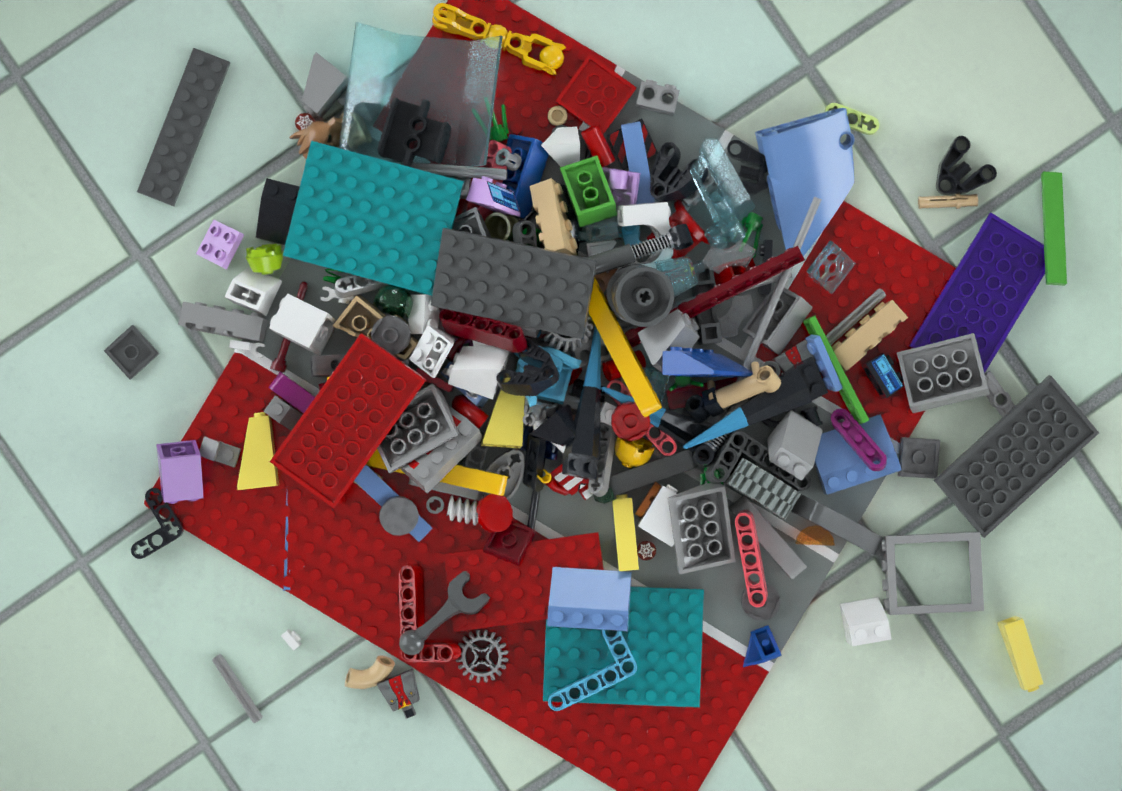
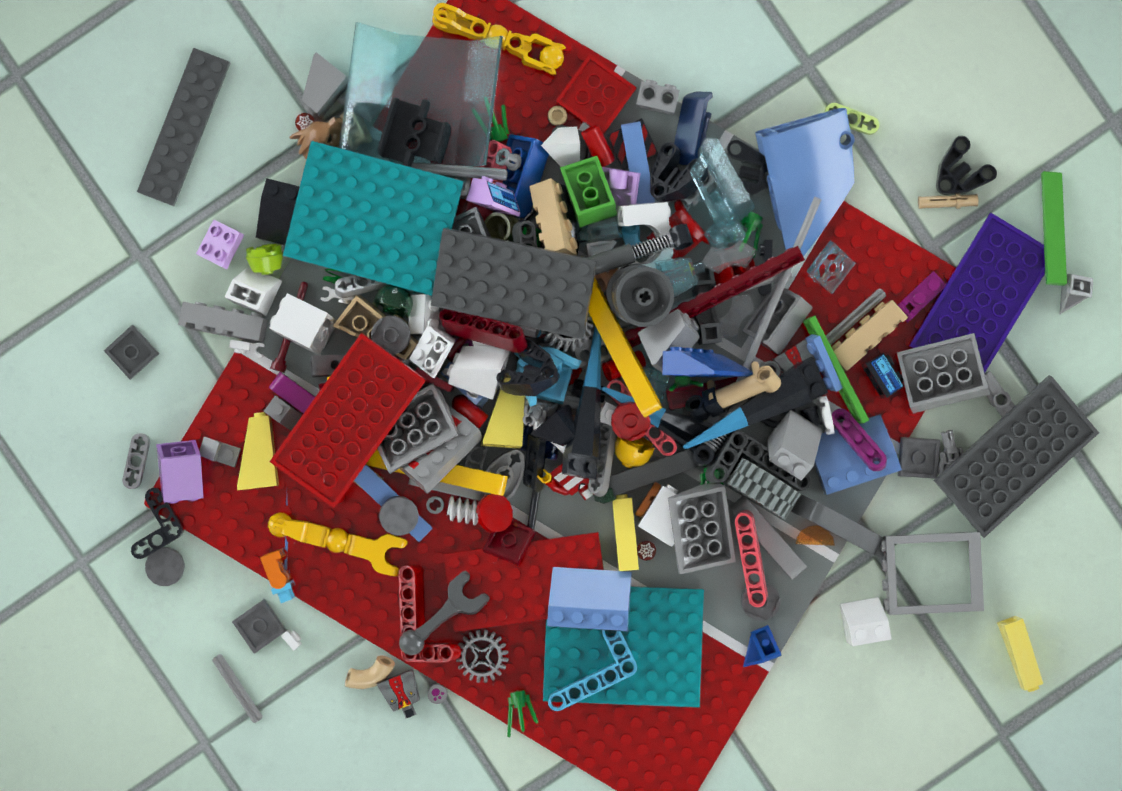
none -> light grey beam [122,433,150,489]
none -> flat silver tile [145,548,185,586]
none -> flat silver tile [232,599,287,653]
none -> orange hips [260,548,295,603]
none -> yellow piece [268,513,408,576]
none -> light grey tile [428,684,447,704]
none -> green plant [507,690,538,738]
none -> dark blue piece [672,91,713,165]
none -> white tile [819,396,834,435]
none -> magenta plate [898,271,946,323]
none -> light grey pin [938,430,963,475]
none -> light grey slope [1059,274,1093,315]

